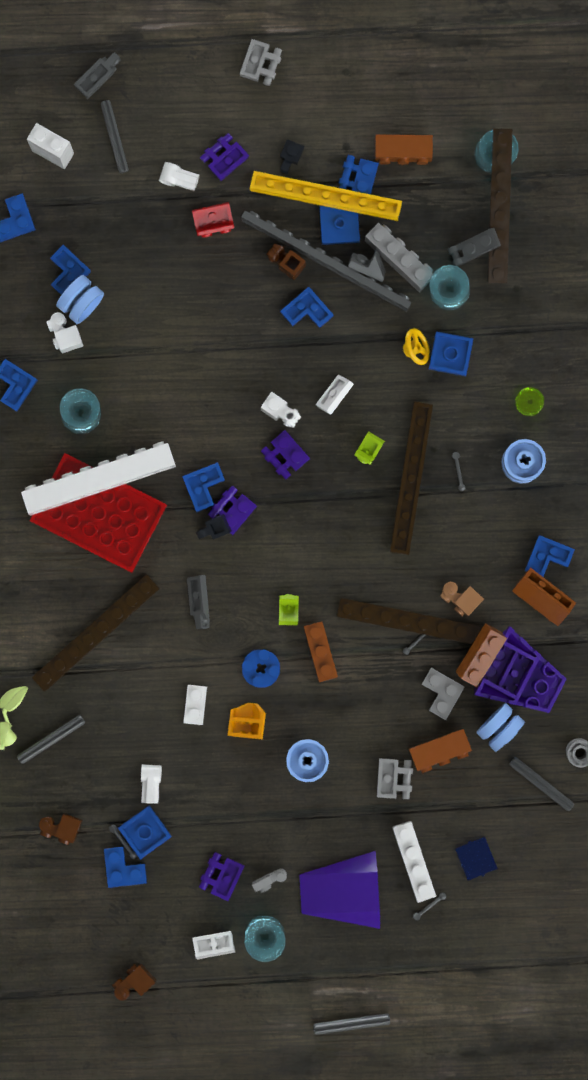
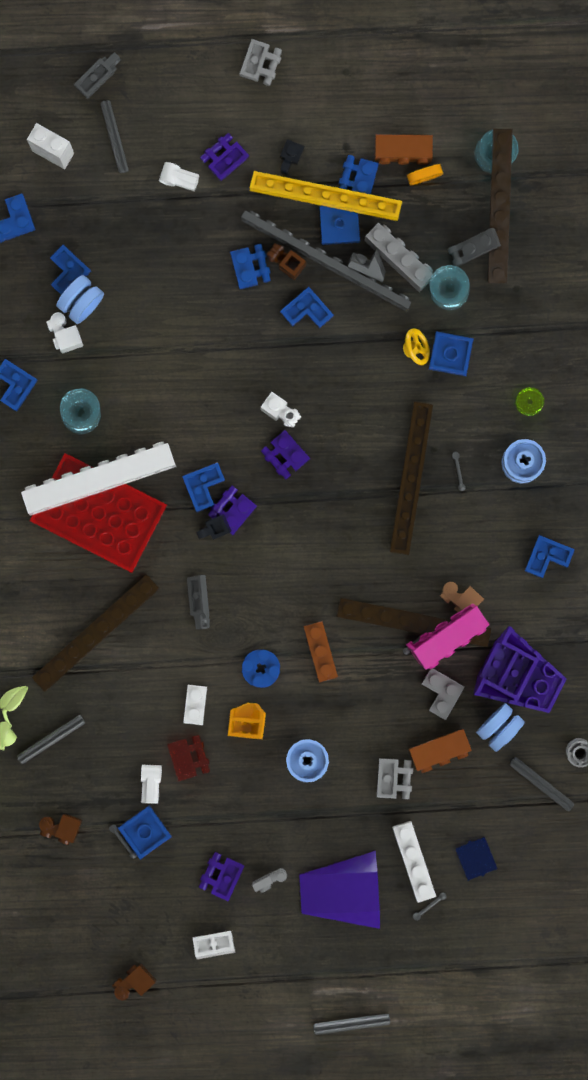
blue plate [104,846,147,888] -> none
red bracket [192,202,234,238] -> none
clear light blue wheel [244,915,286,962] -> none
lime bracket [279,594,299,625] -> none
white plate [316,375,354,415] -> none
lime bracket [354,431,385,465] -> none
dark orange brick [456,623,507,687] -> none
dark orange brick [512,567,576,626] -> none
none -> clear red plate [167,735,210,781]
none -> blue plate [230,244,271,289]
none -> dark pink wedge [406,603,489,670]
none -> light orange beam [407,164,444,185]

